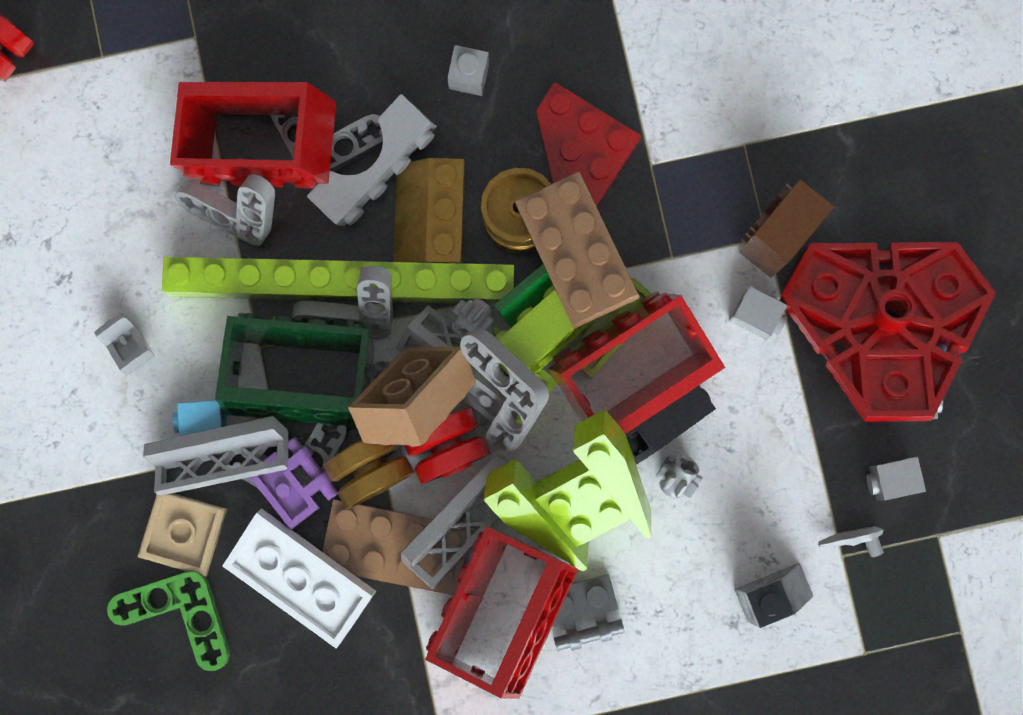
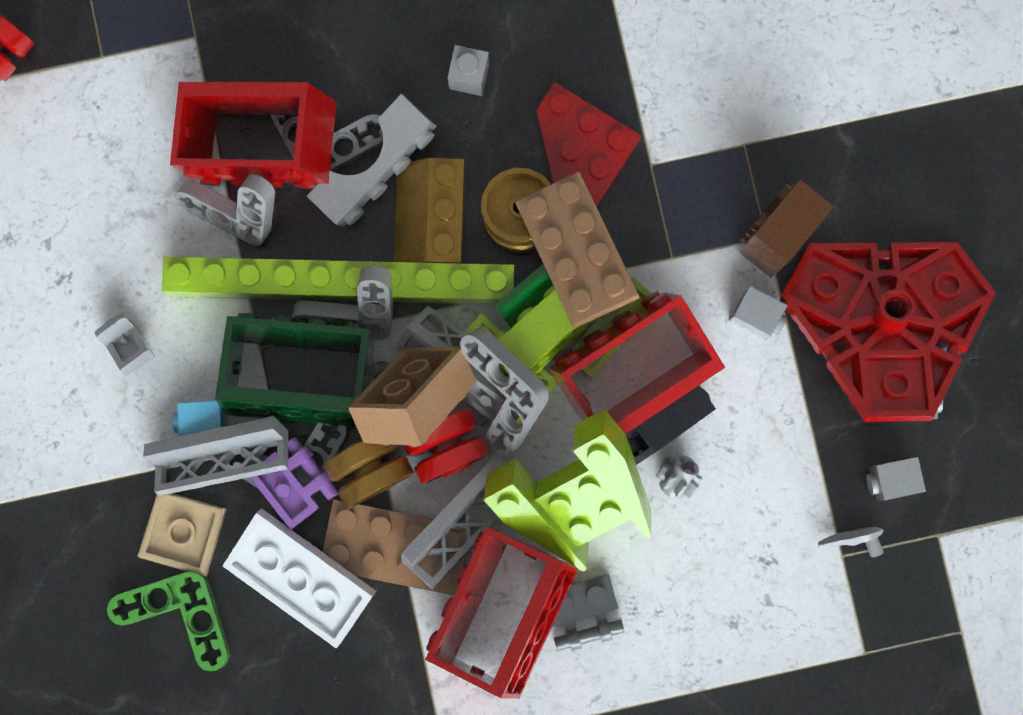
light grey gear [451,298,494,338] -> none
black slope [734,563,813,628] -> none

